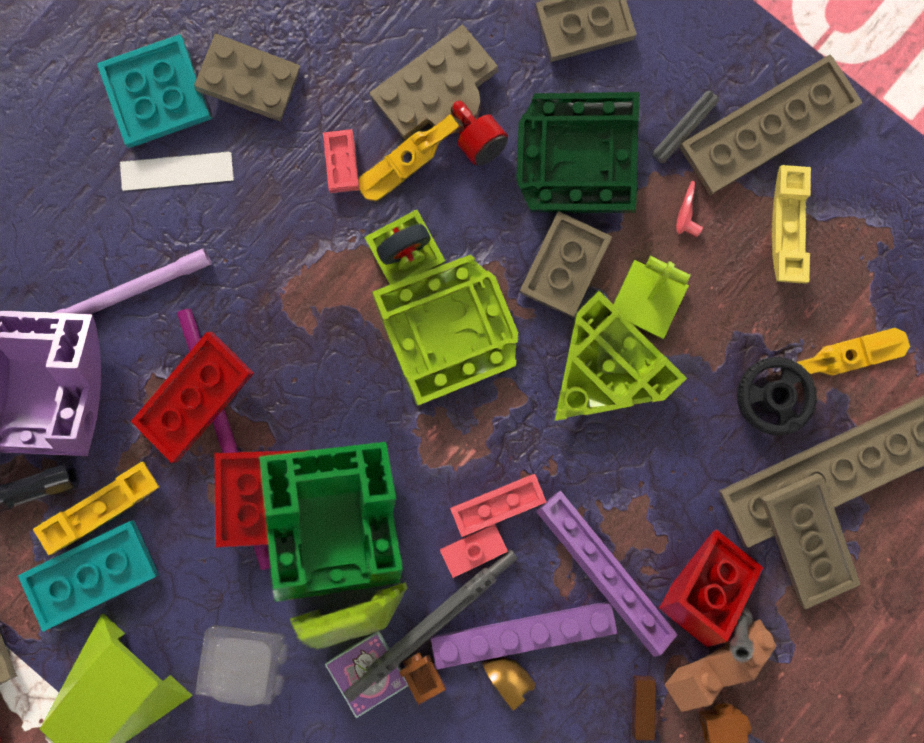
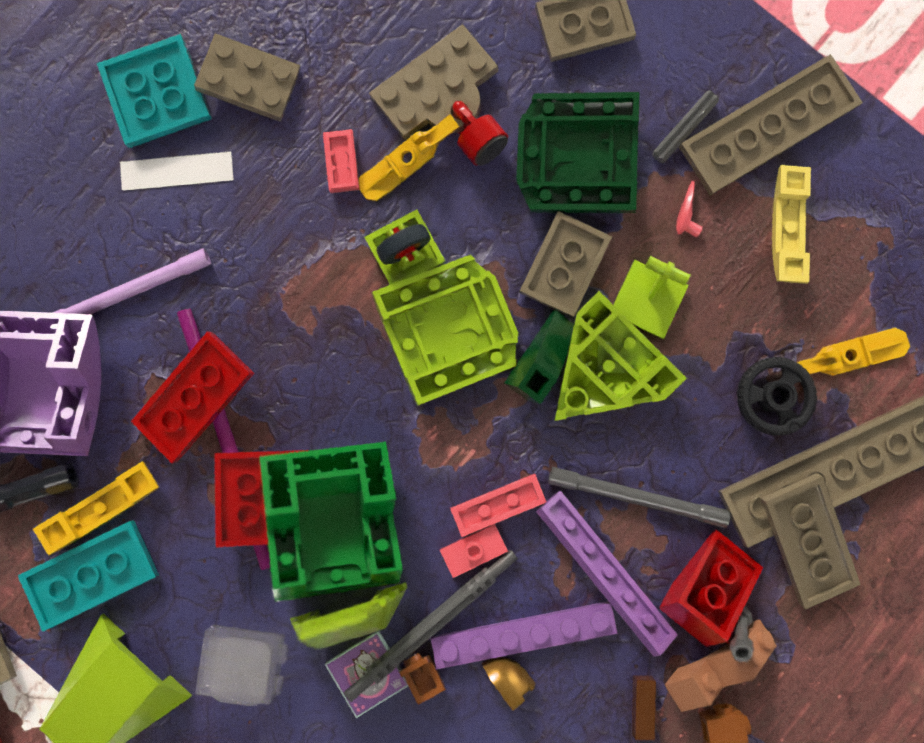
none -> dark green slope [504,310,574,404]
none -> dark grey piece [548,467,730,528]

